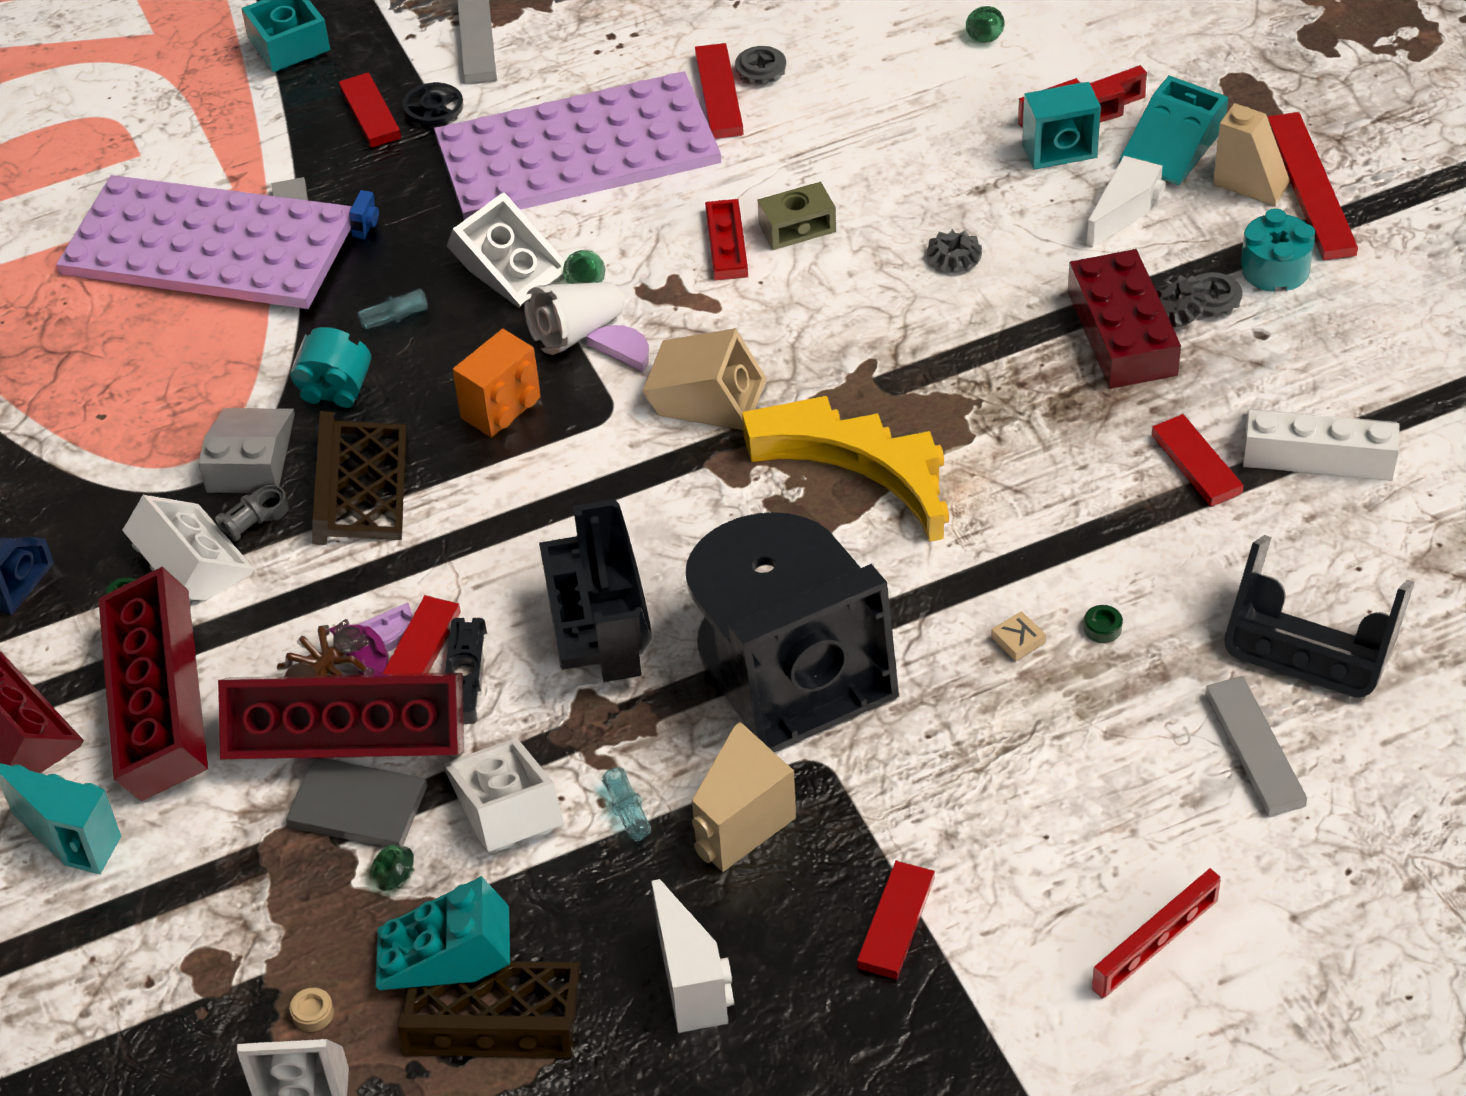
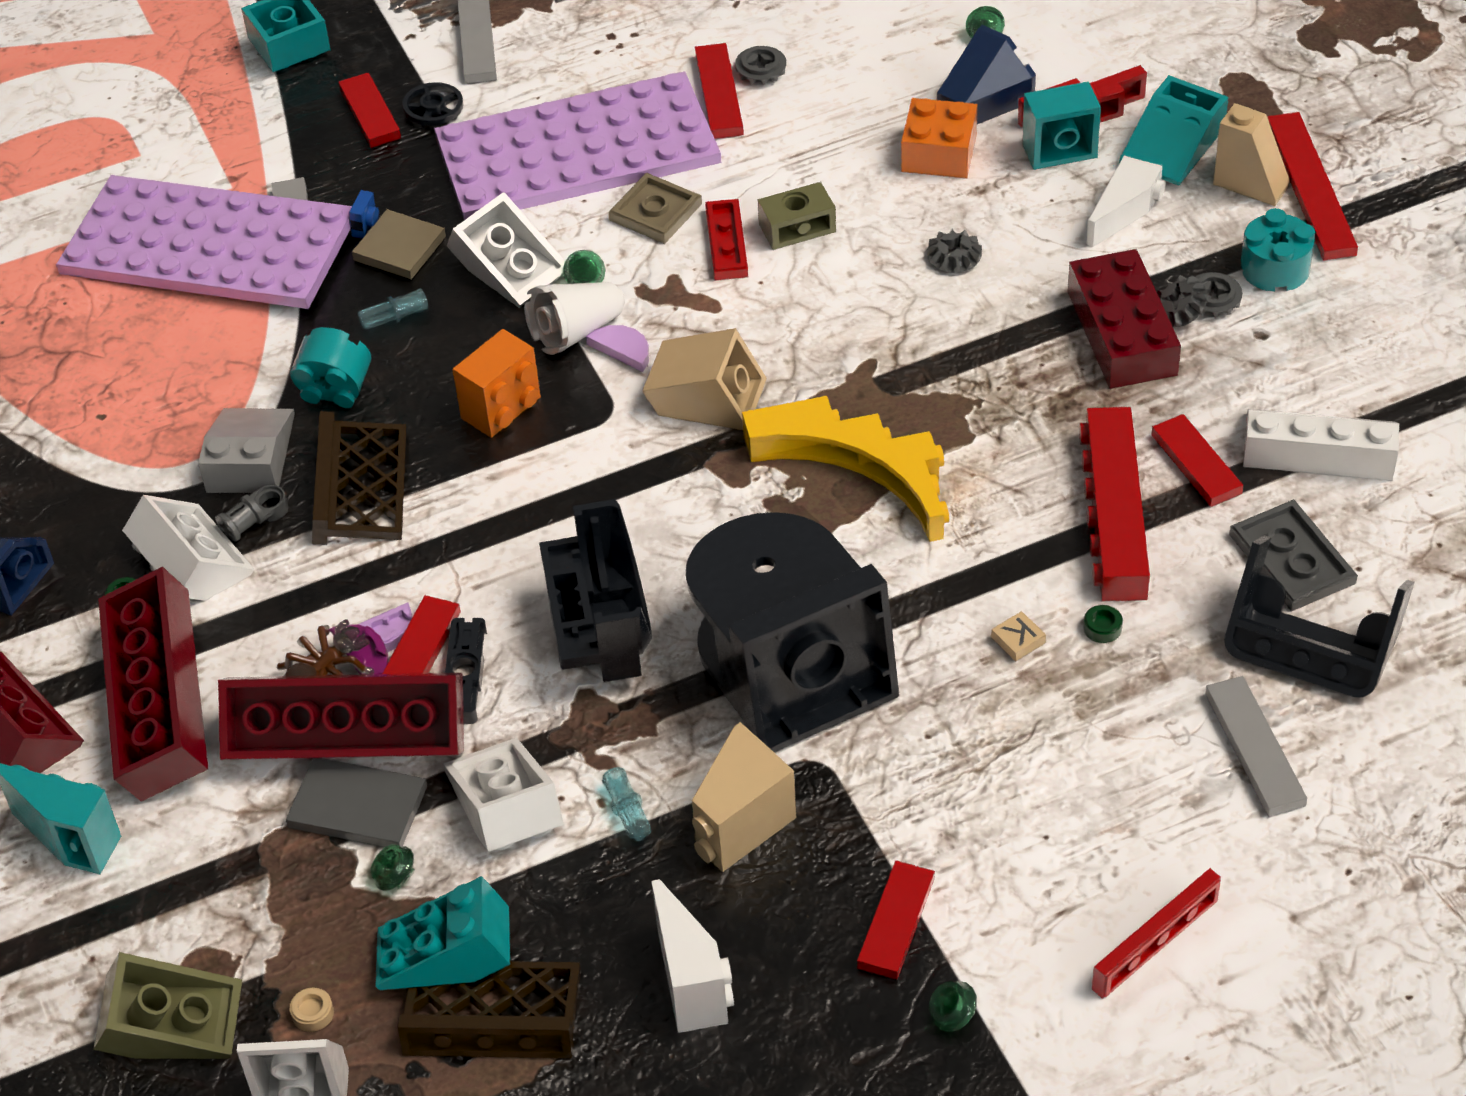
none -> olive slope [93,952,242,1059]
none -> dark tan tile [352,209,446,280]
none -> dark tan tile [608,173,702,244]
none -> orange brick [901,98,978,178]
none -> clear green hat [929,981,977,1032]
none -> dark blue slope [937,25,1036,125]
none -> red brick [1079,407,1150,601]
none -> dark grey tile [1229,499,1358,612]

